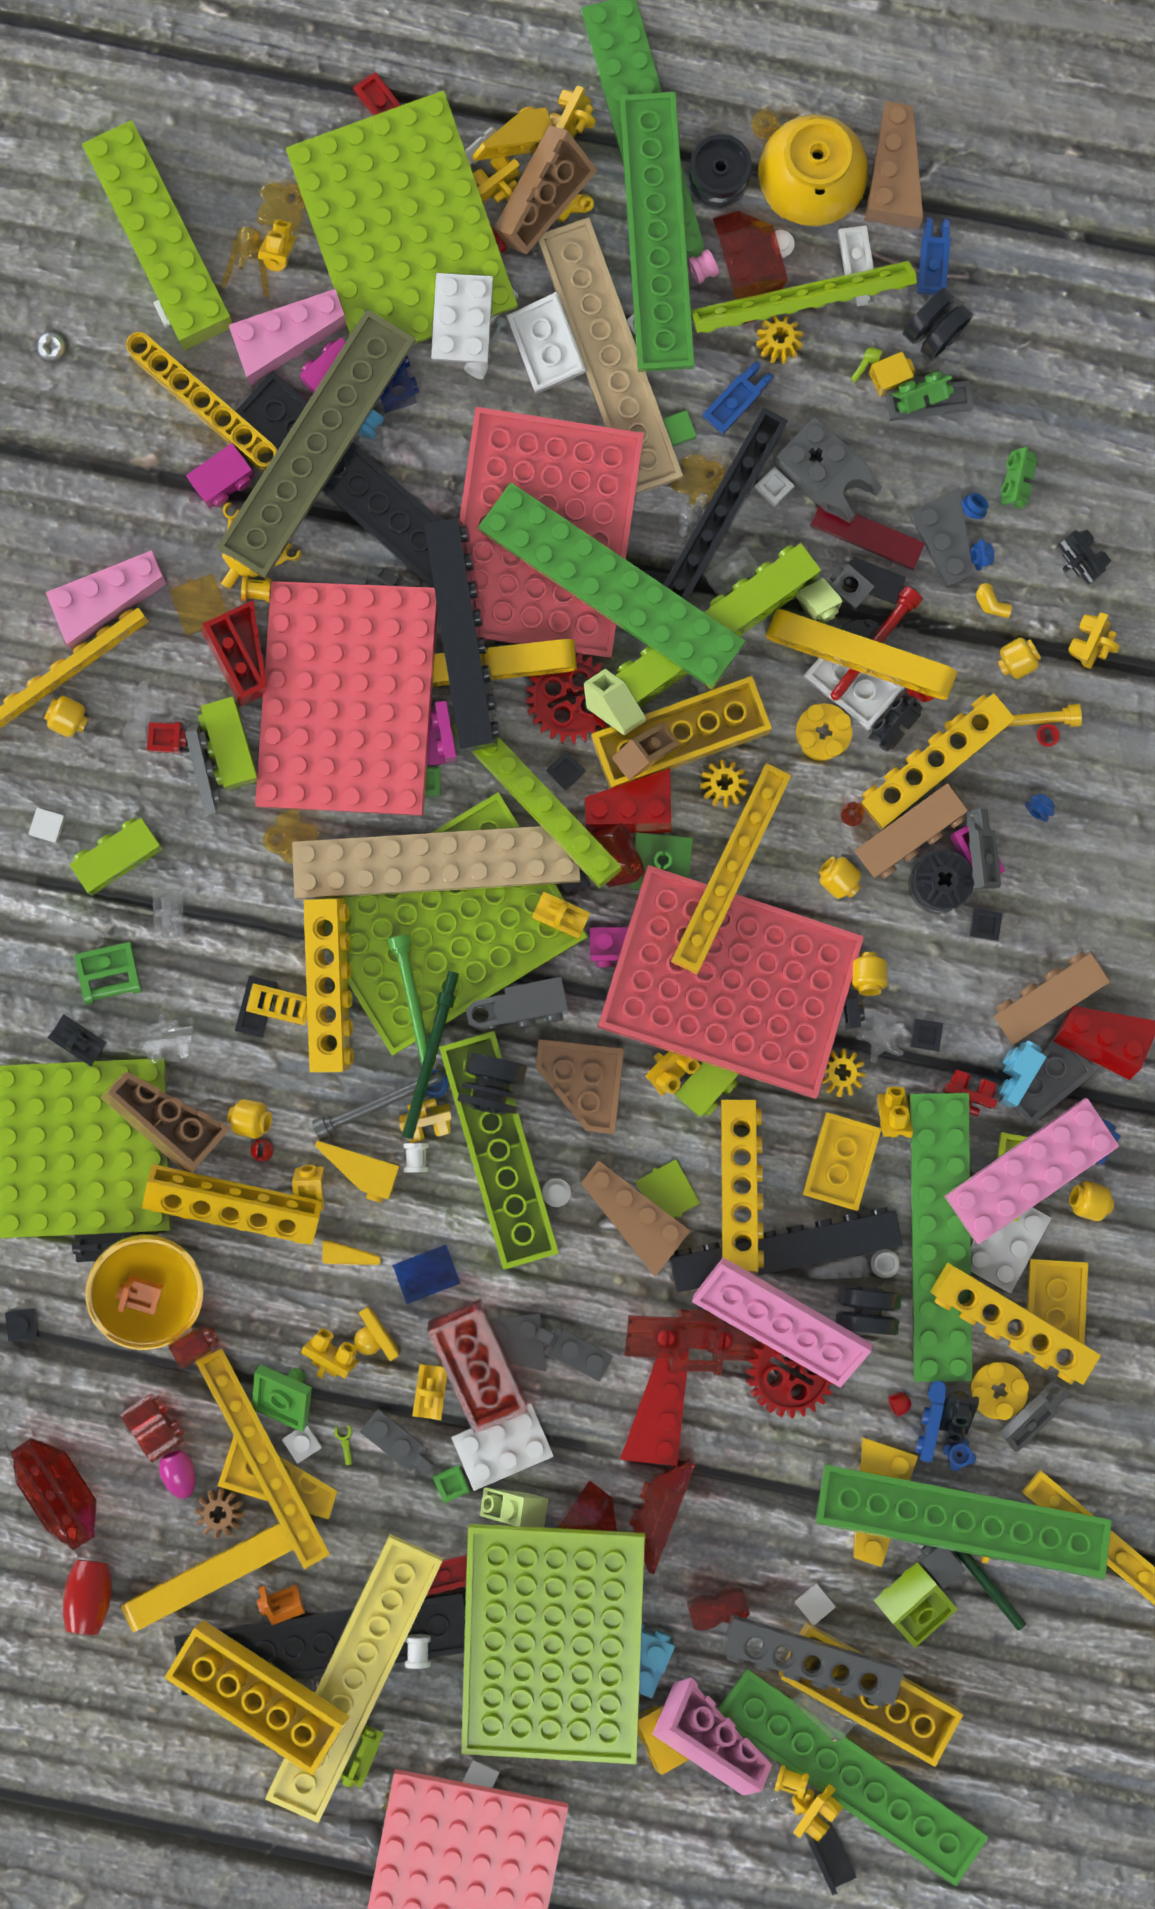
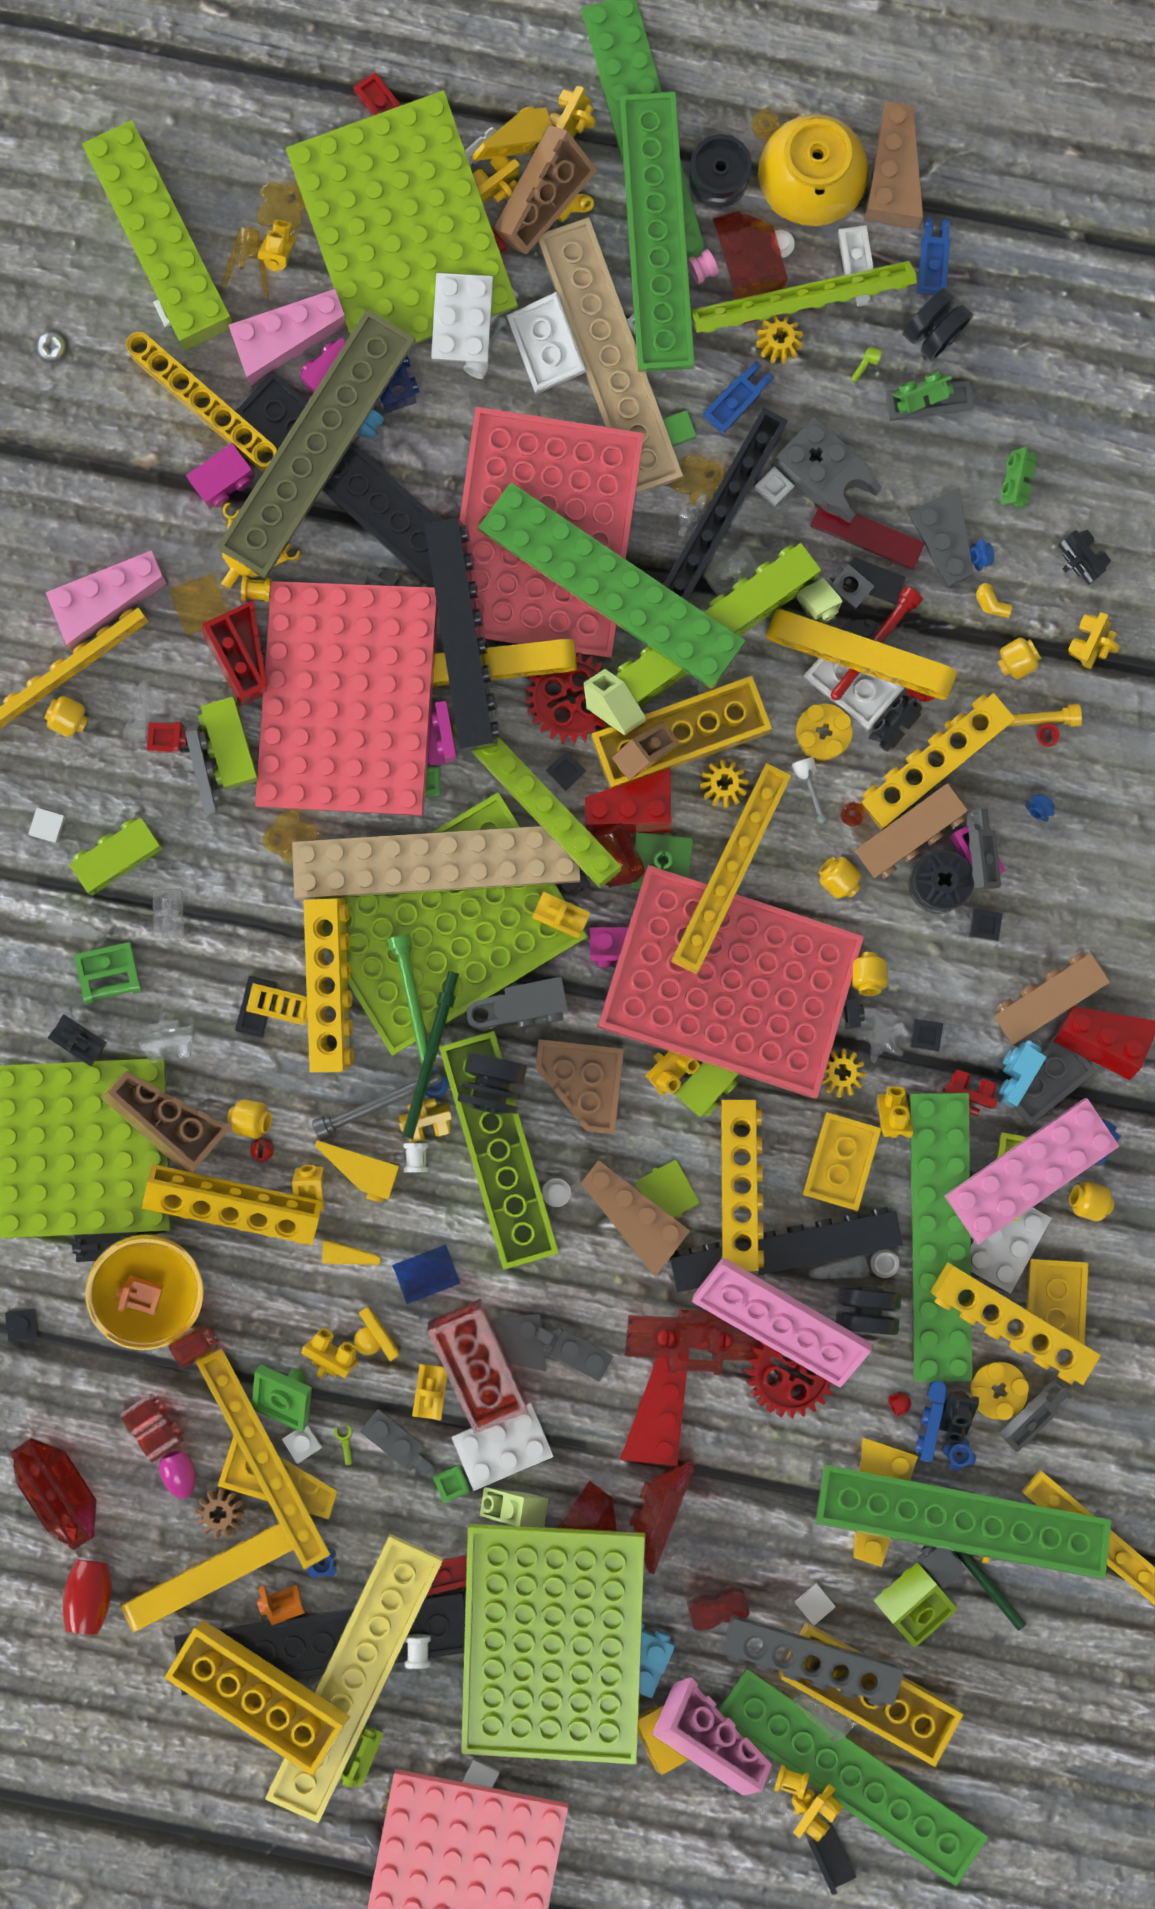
yellow brick [869,351,915,397] -> none
blue plate [961,493,989,519] -> none
none -> blue plate [308,1548,337,1578]
none -> hinge [792,757,828,825]

